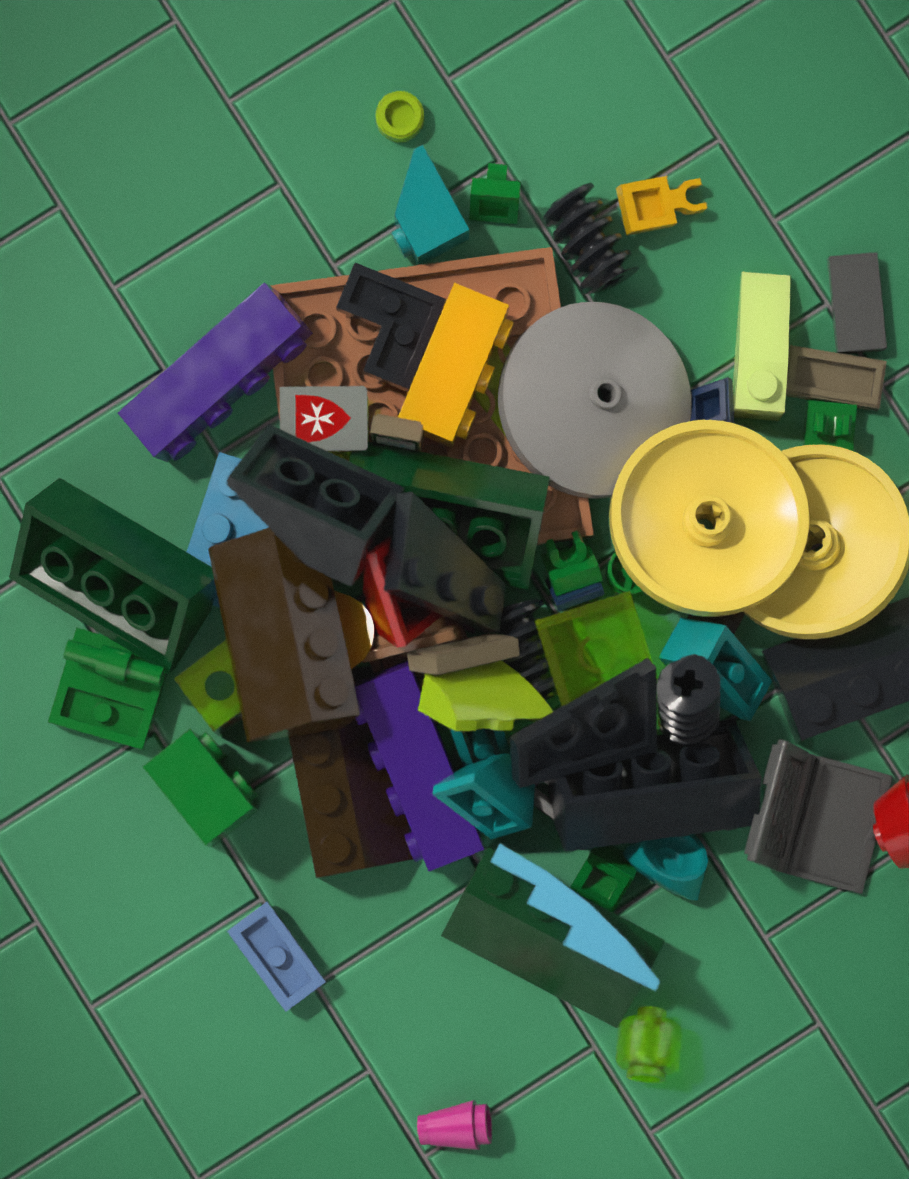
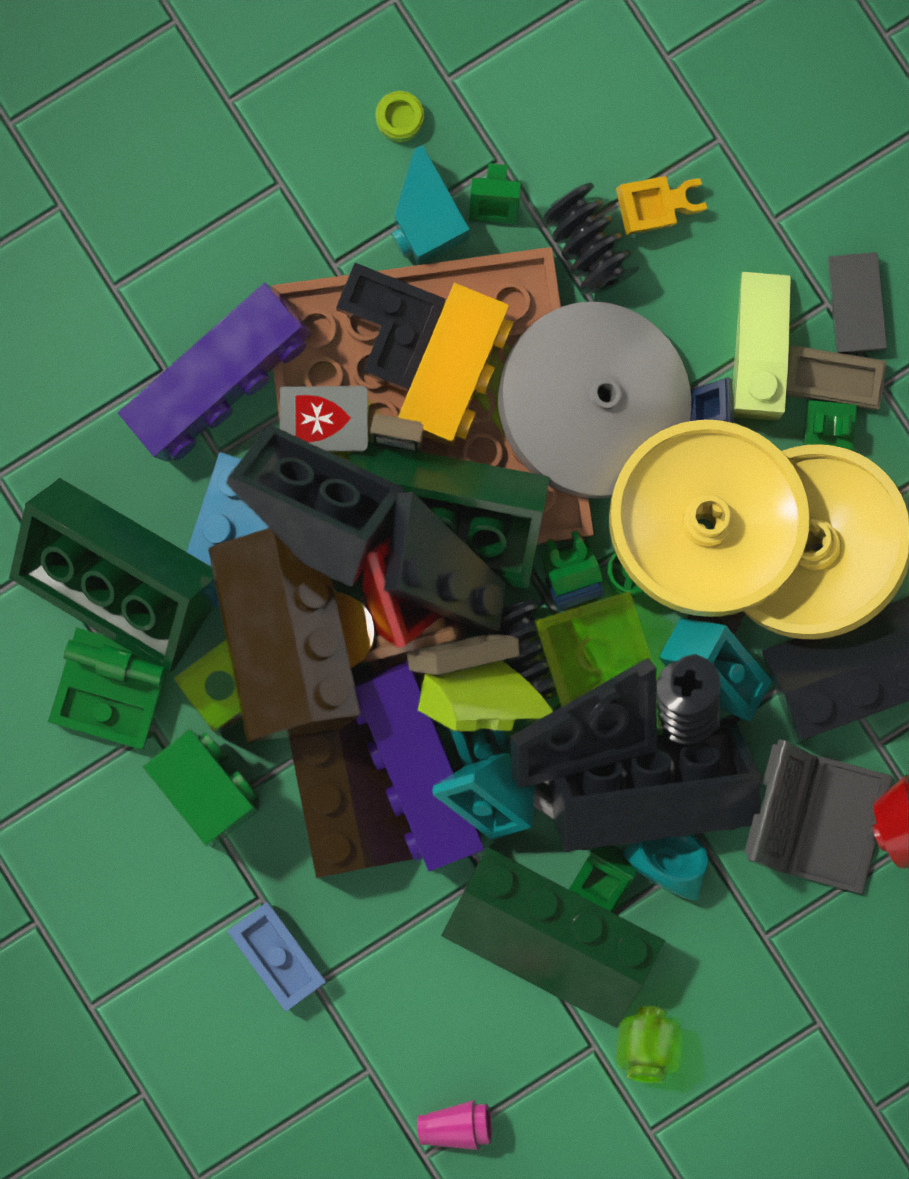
medium azure slope [490,844,660,991] -> none

